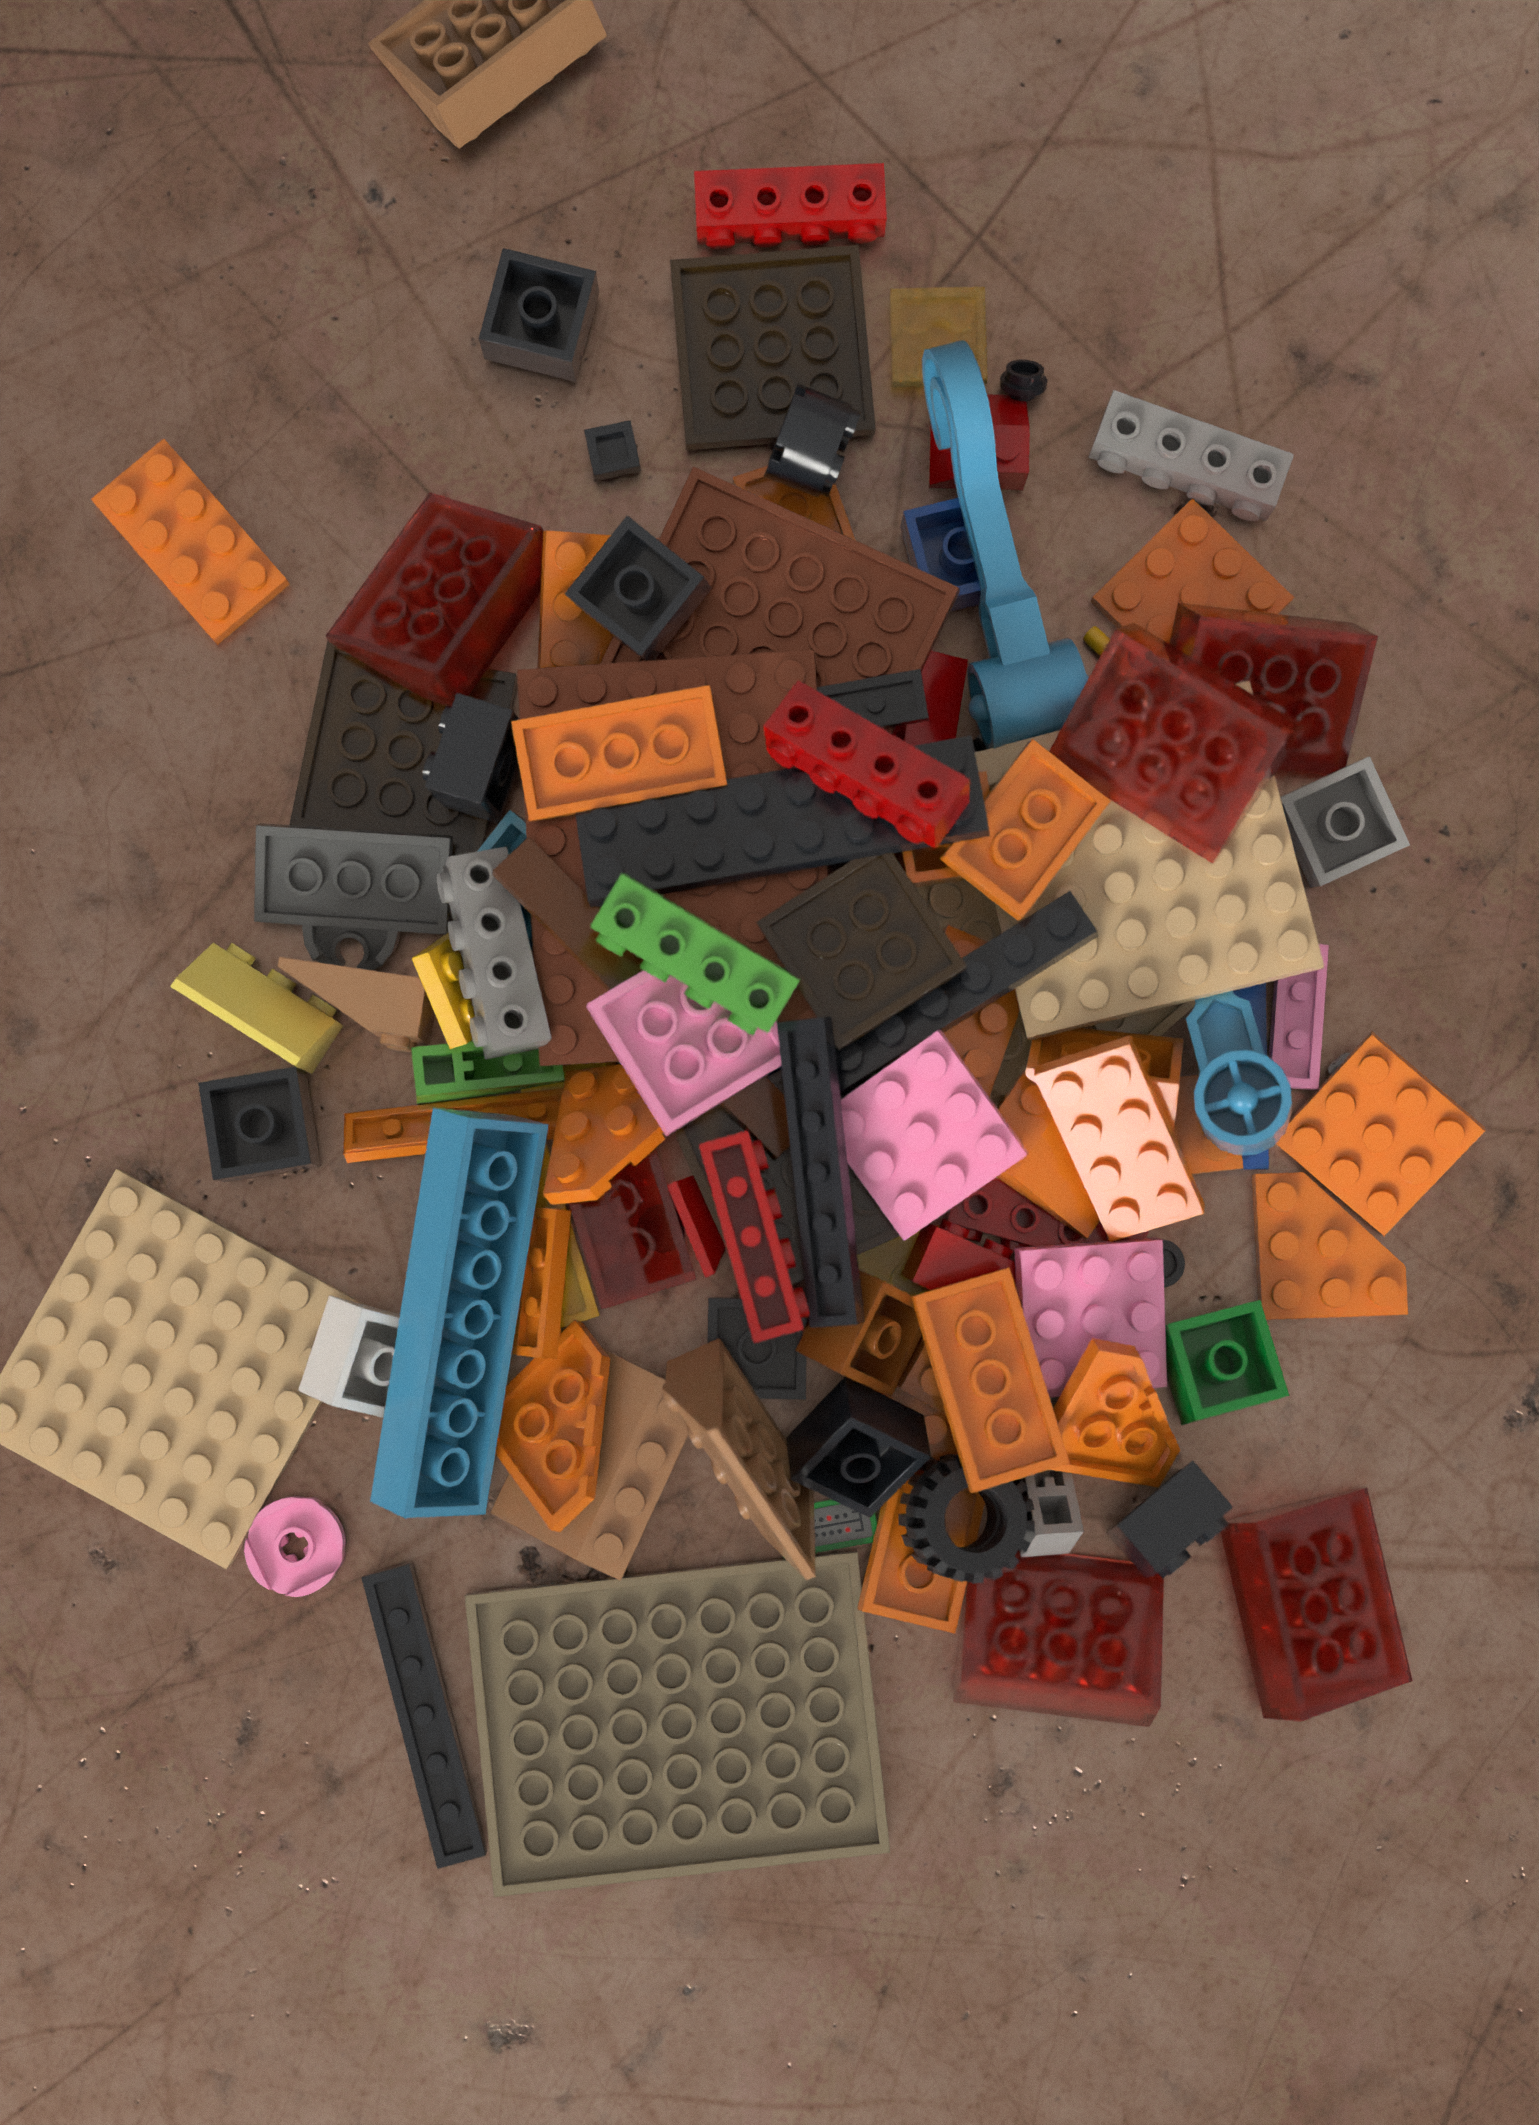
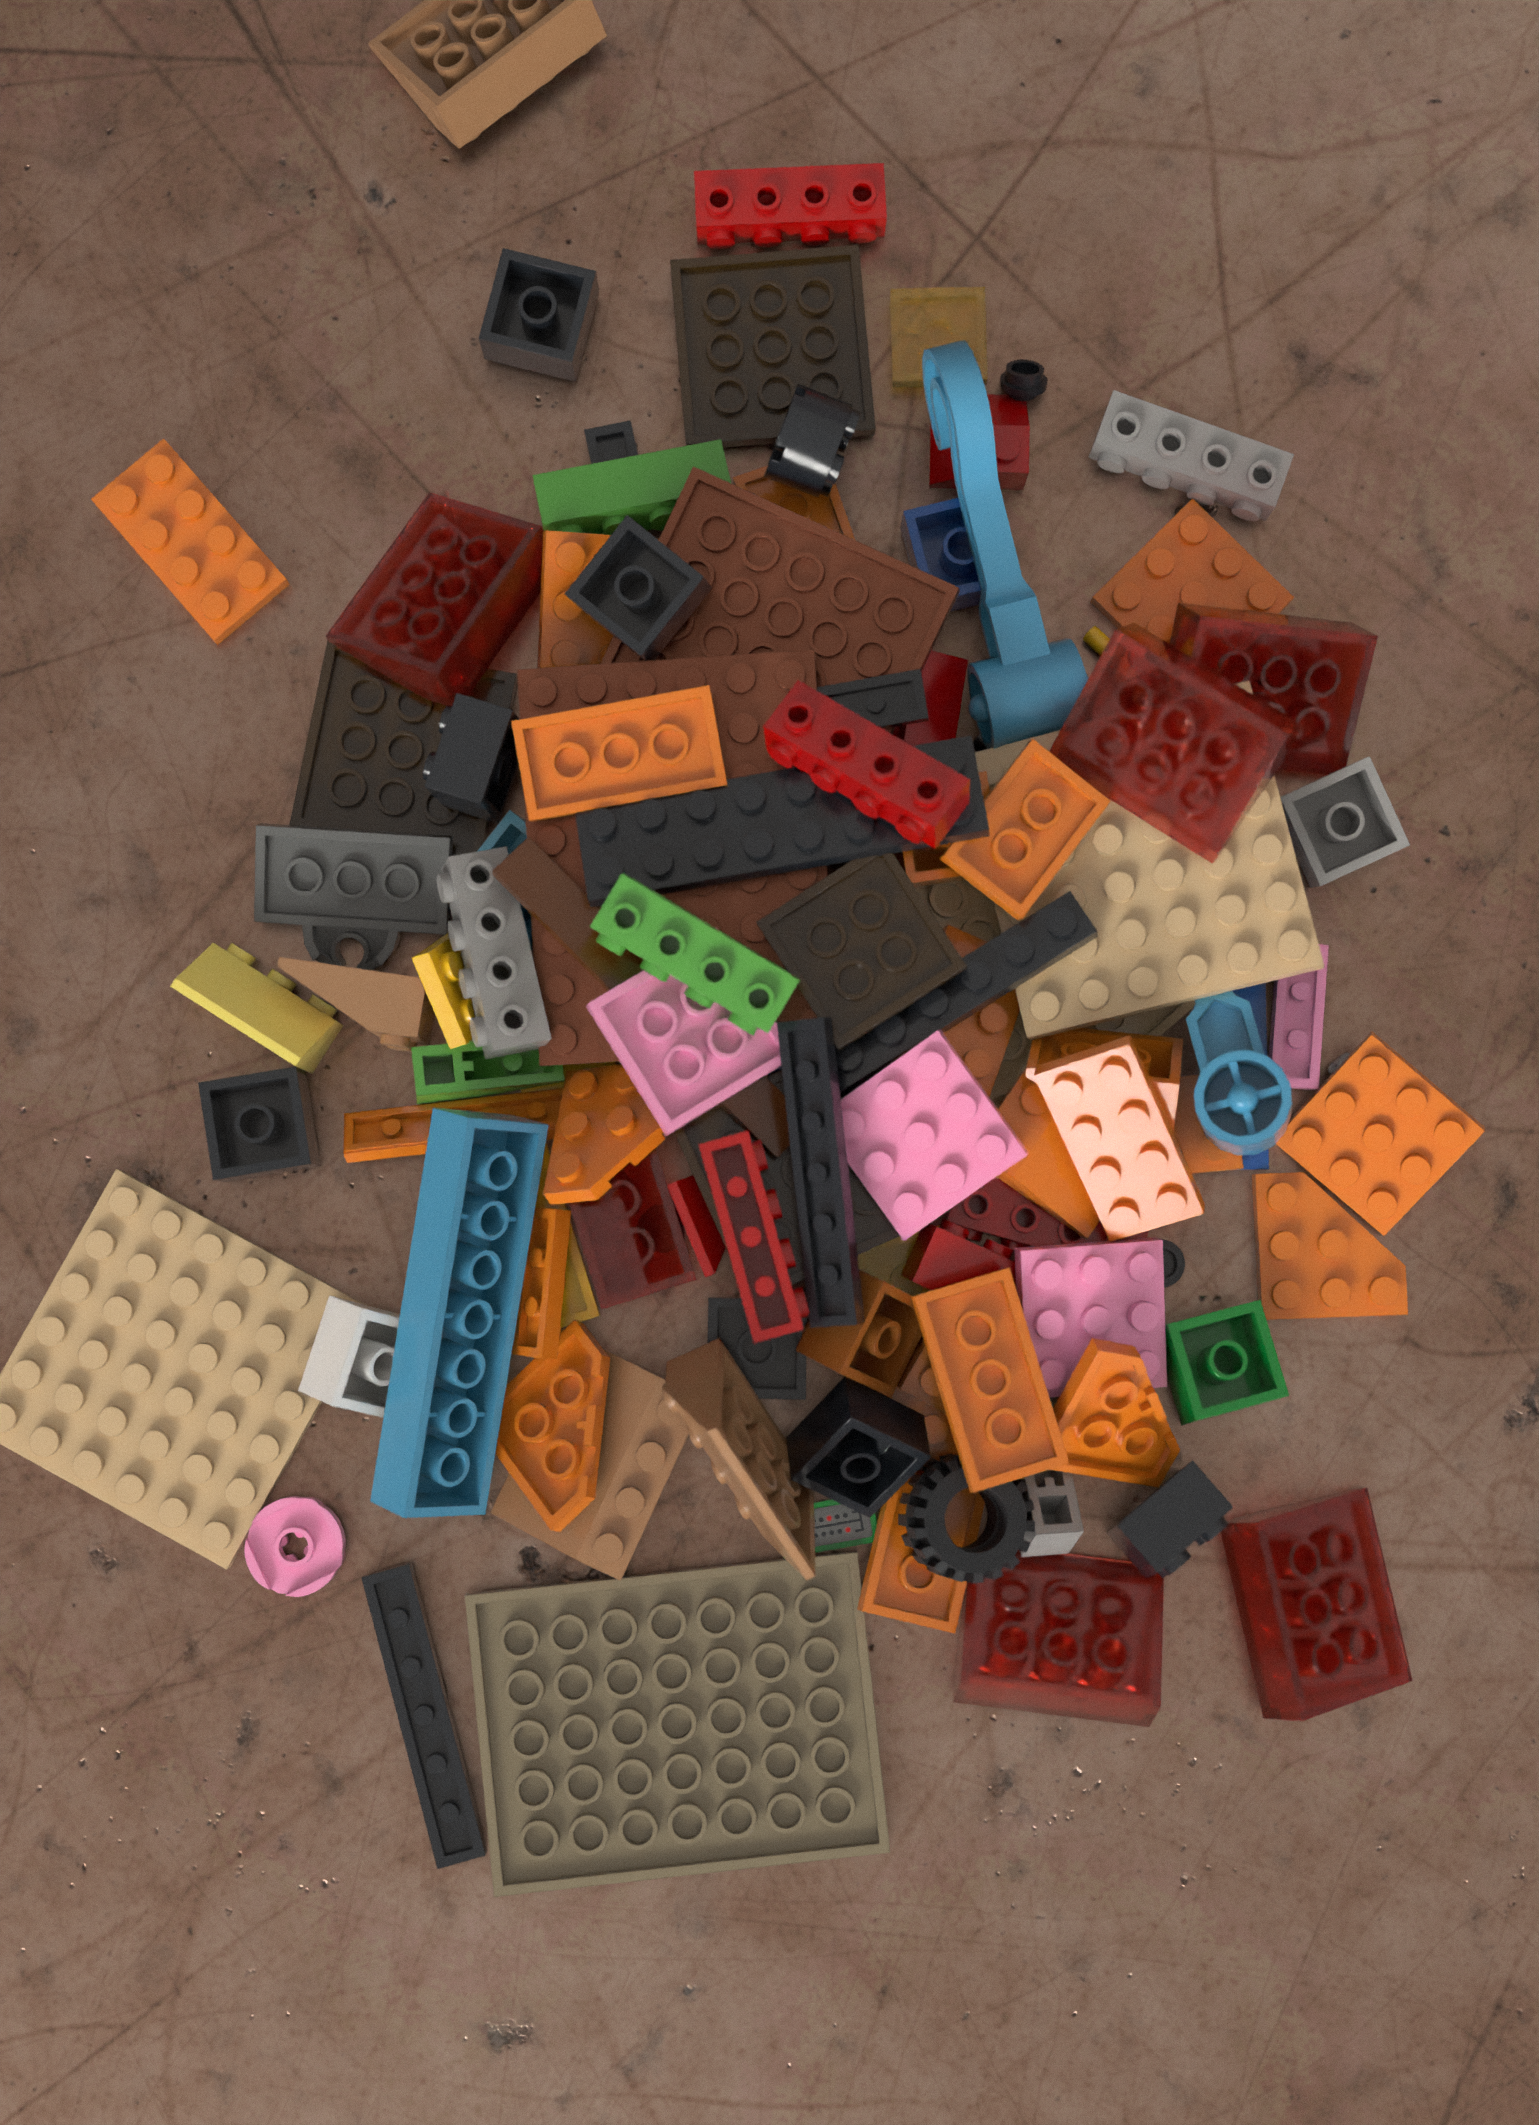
none -> bright green brick [532,439,731,535]

